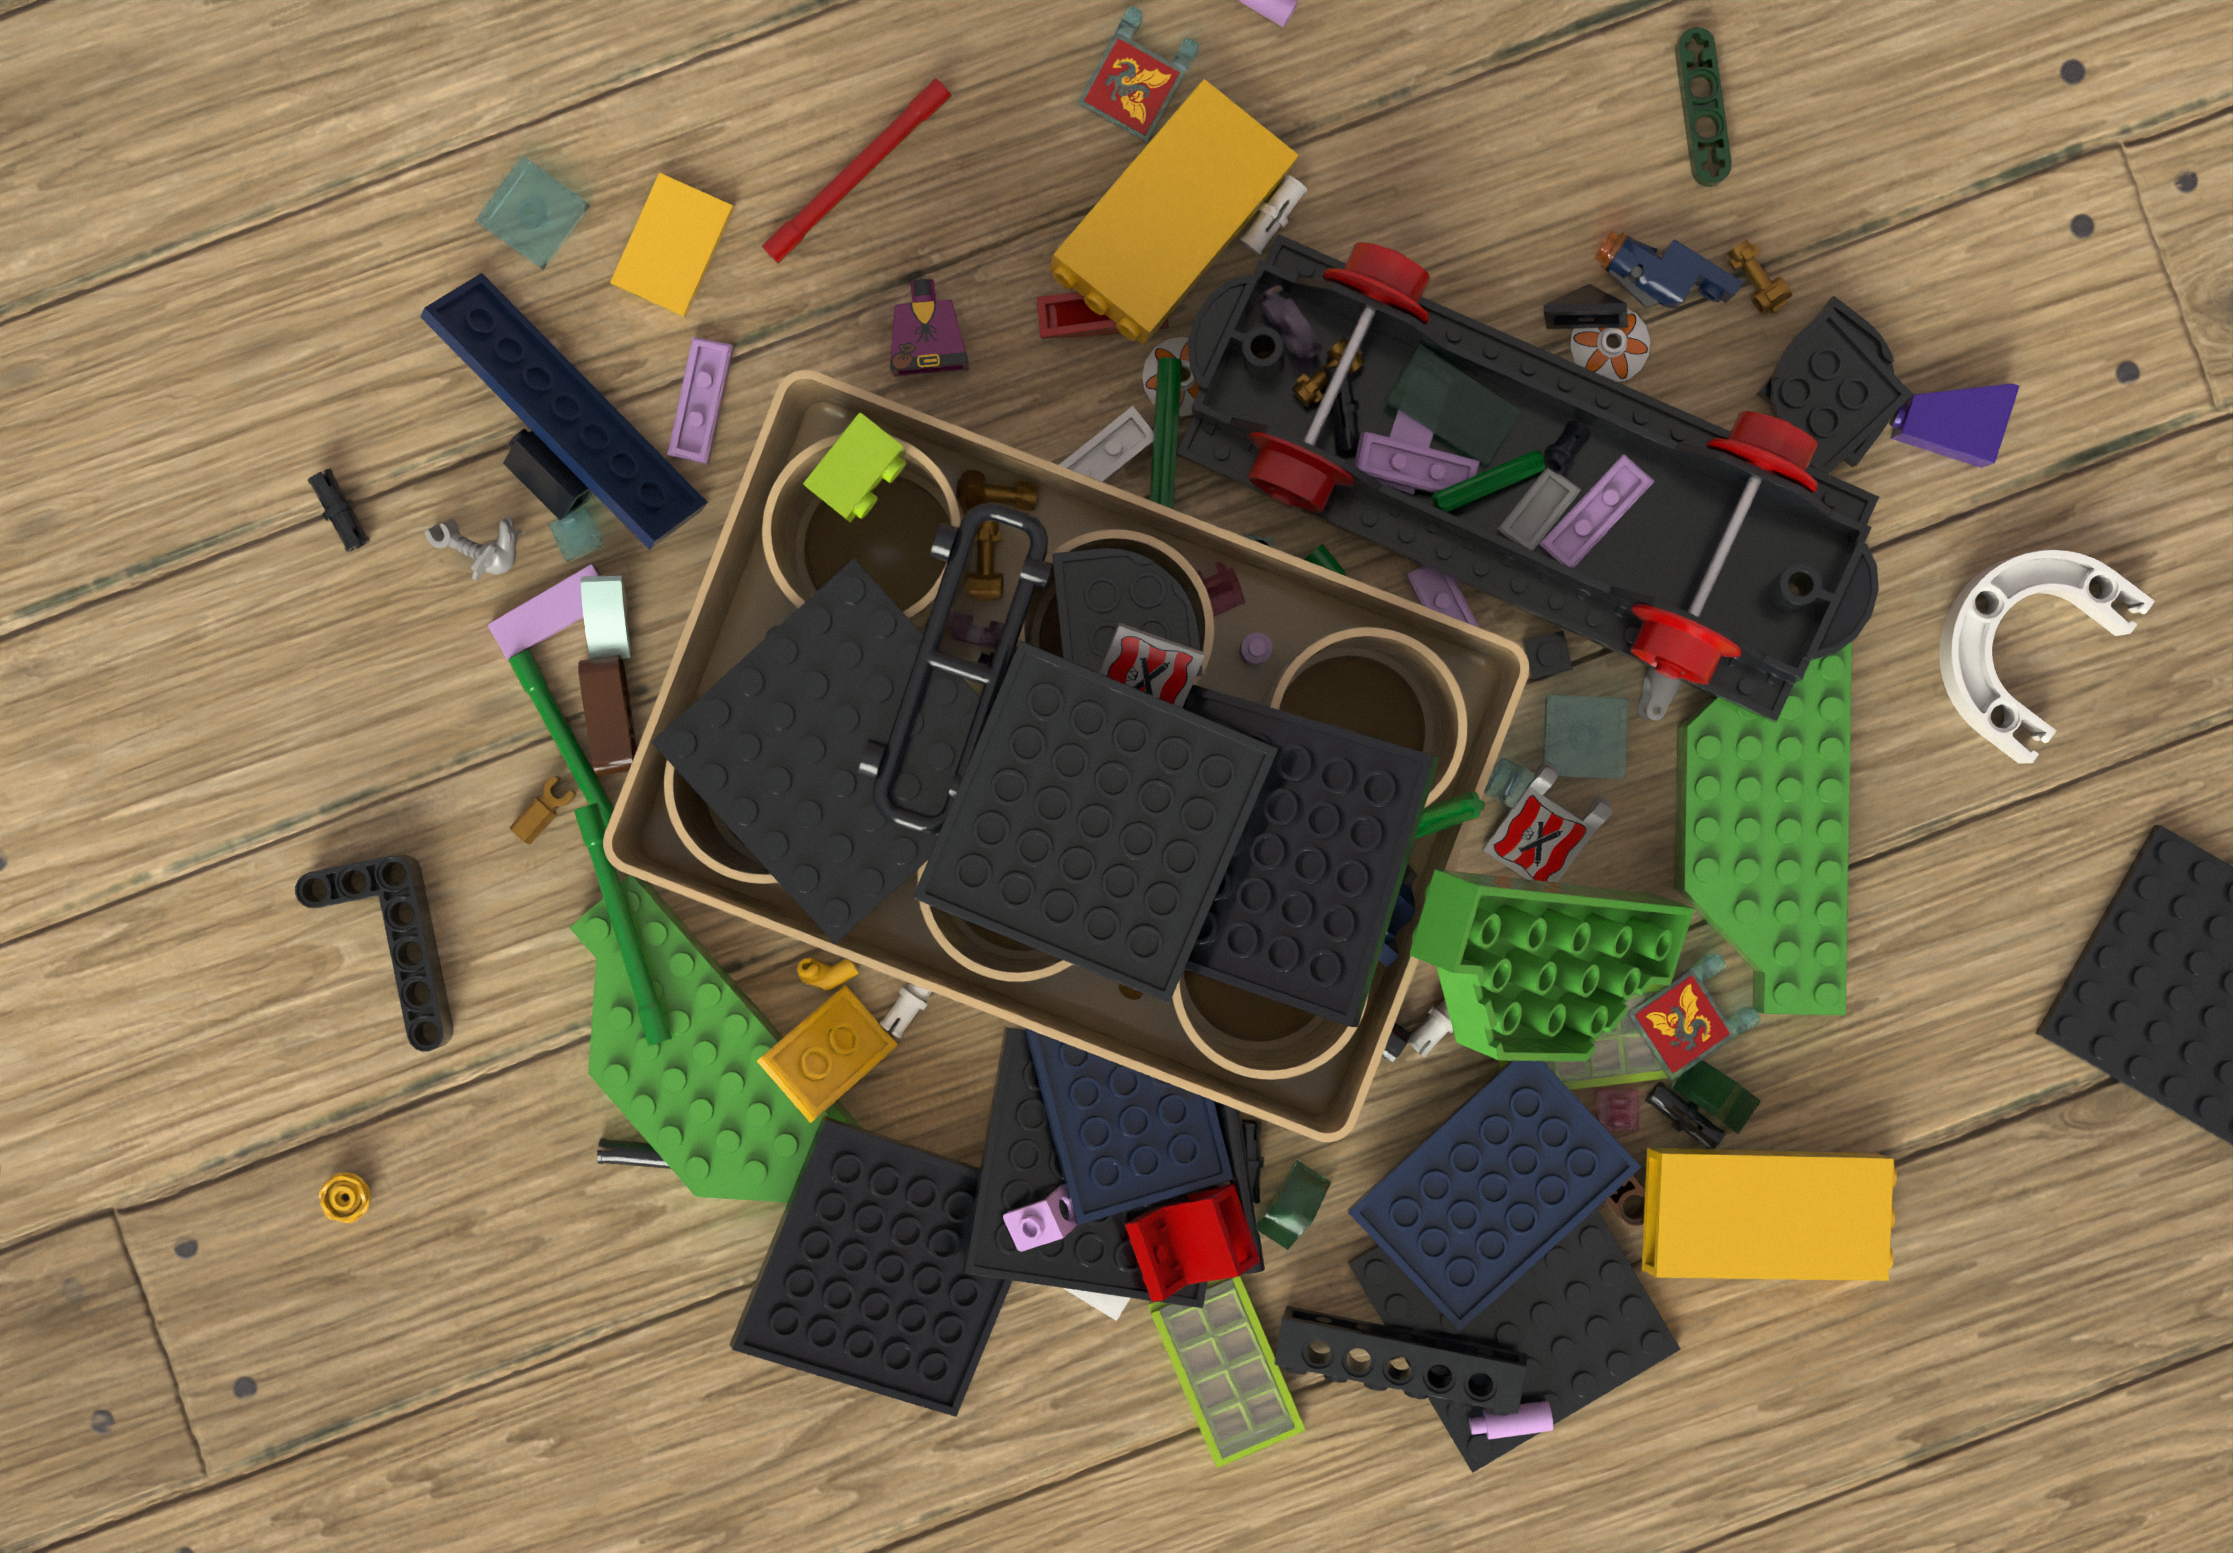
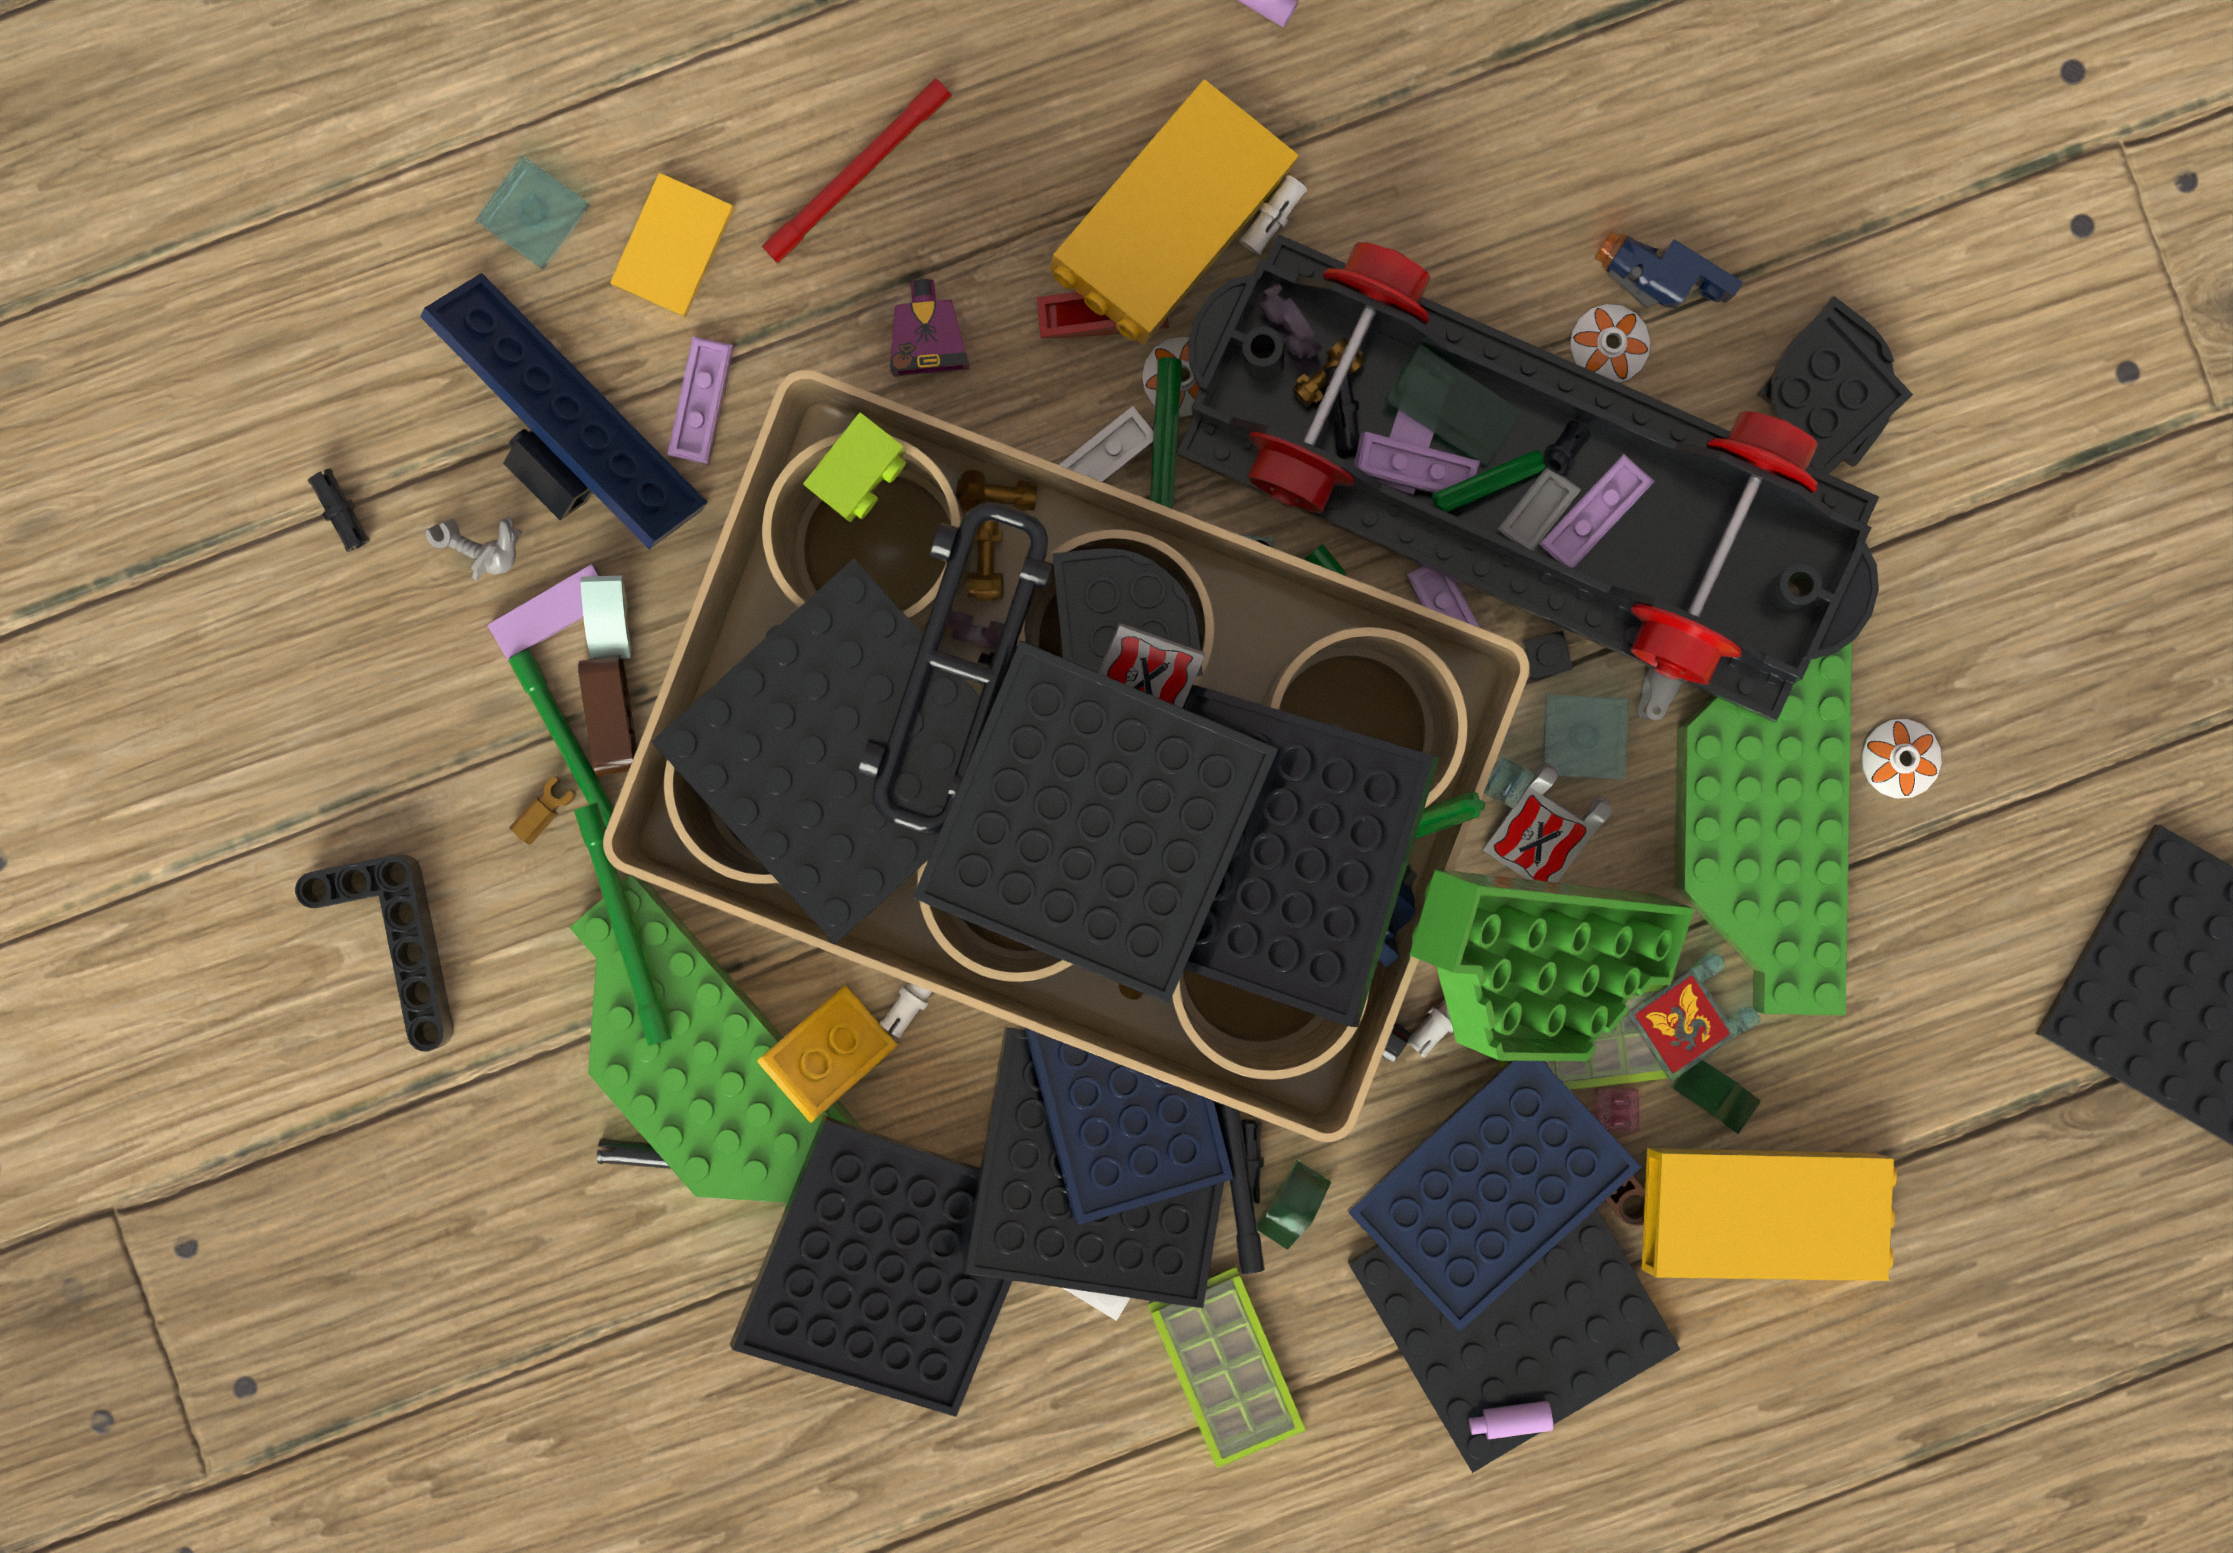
yellow plate [319,1172,371,1223] -> none
clear light blue tile [548,507,604,562] -> none
yellow arm [797,958,859,991] -> none
lavender bracket [1003,1184,1078,1252] -> none
flag [1077,6,1199,143] -> none
red piece [1125,1184,1260,1302] -> none
clear pink tile [1196,562,1245,617] -> none
lavender cylinder [1239,632,1273,666] -> none
black brick [1275,1306,1528,1416] -> none
black slope [1544,284,1628,329] -> none
black pin [1645,1081,1725,1149] -> none
dark green beam [1675,27,1732,187] -> none
pearl gold bar [1727,239,1792,315] -> none
dark purple slope [1890,383,2020,468] -> none
white piece [1939,550,2155,764] -> none
none -> white dish [1861,719,1942,798]

